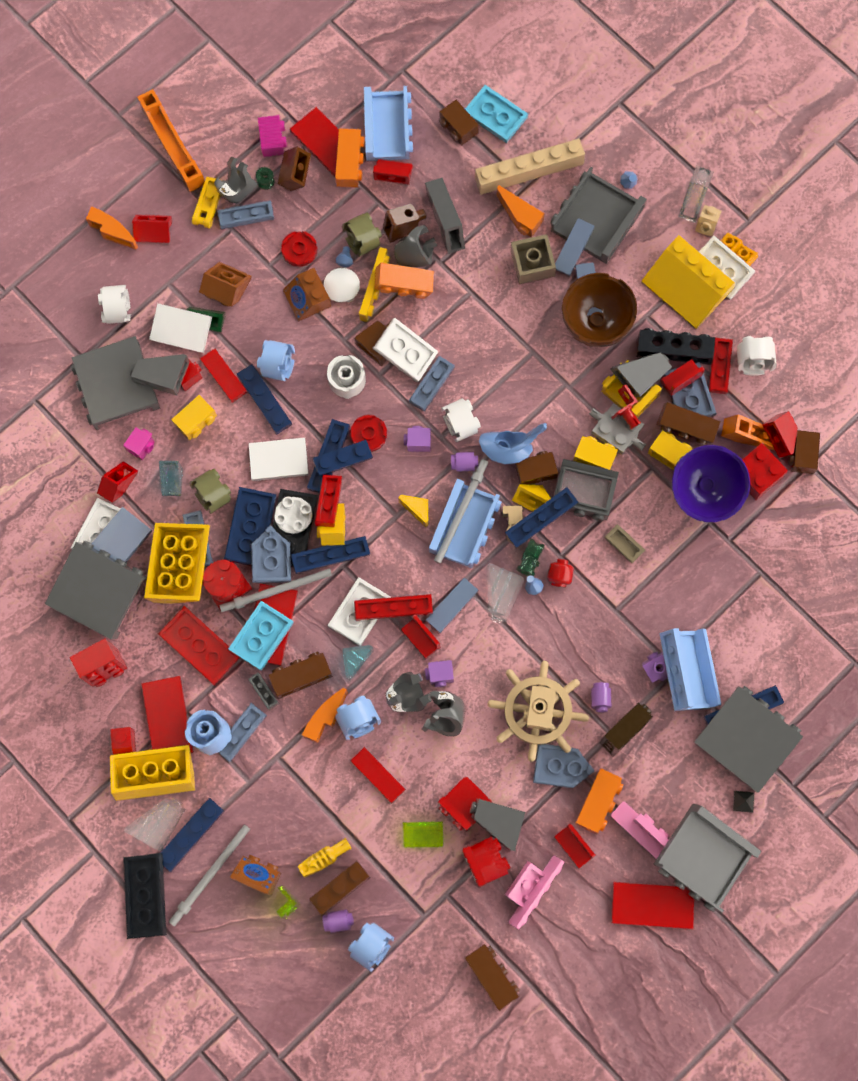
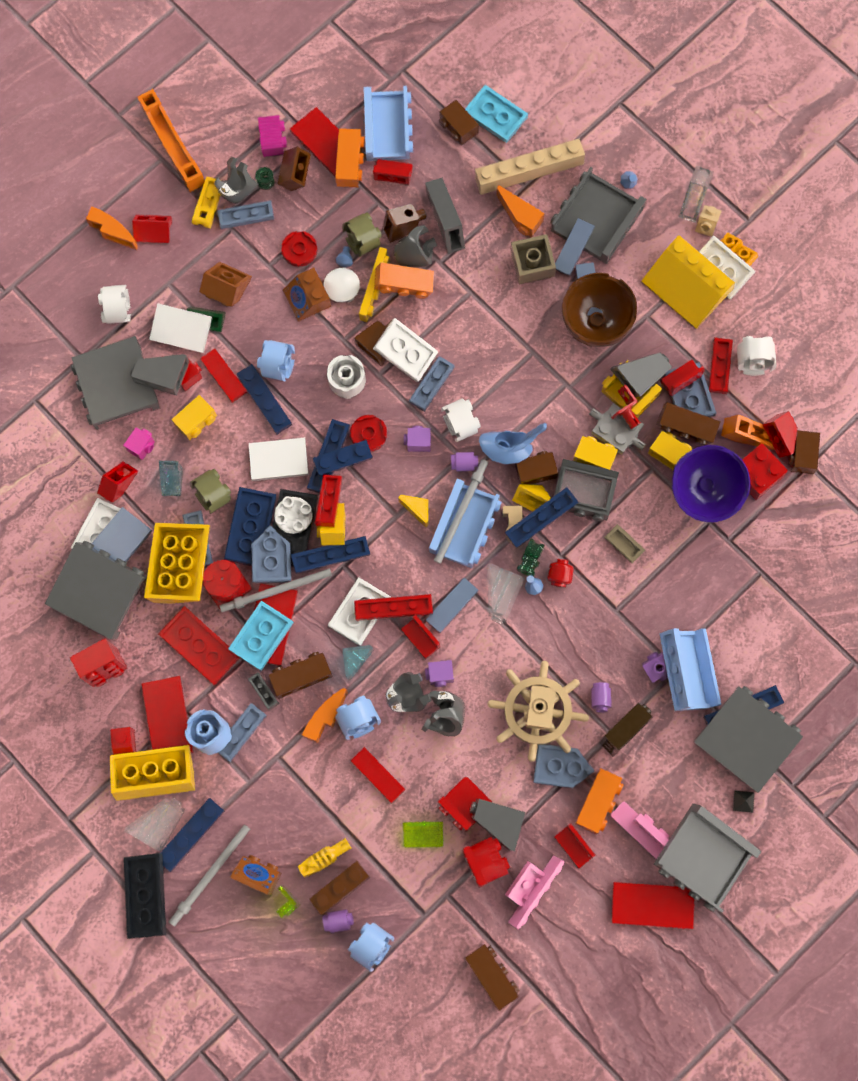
black brick [636,328,715,365] -> none

